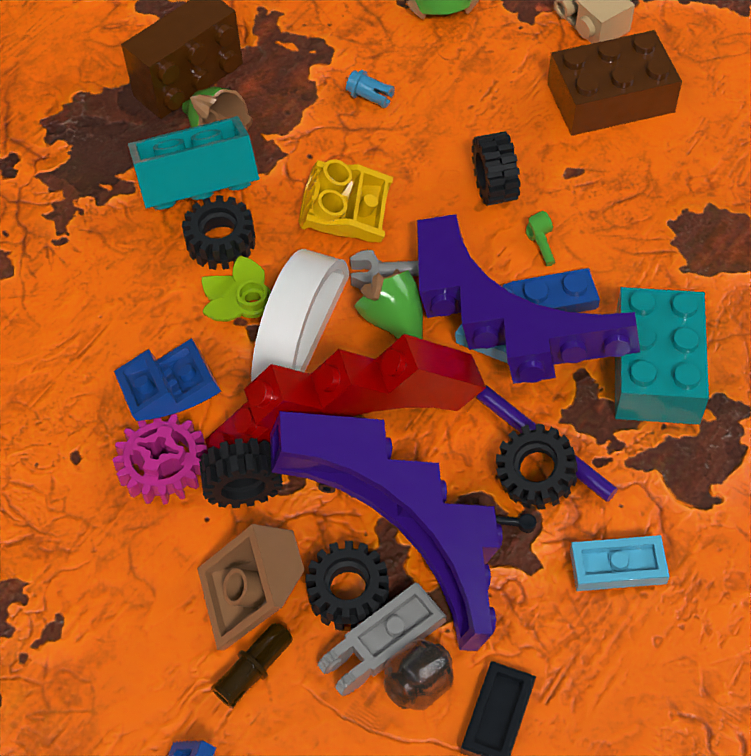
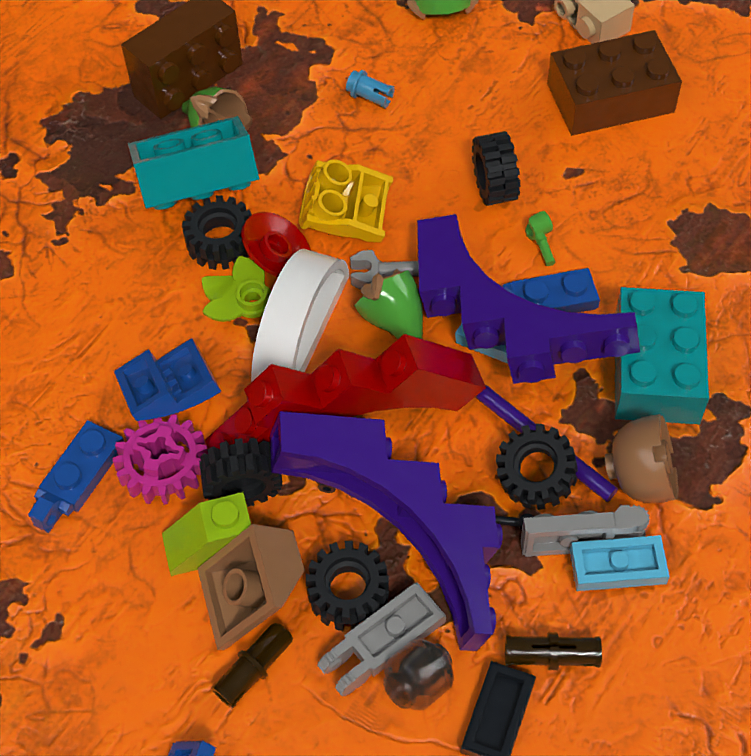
none -> blue hinge [28,420,124,533]
none -> lime slope [162,492,251,576]
none -> red dish [241,212,311,277]
none -> dark brown pin [505,632,602,670]
none -> light grey hinge [520,505,650,557]
none -> medium nougat cylinder [605,414,679,503]

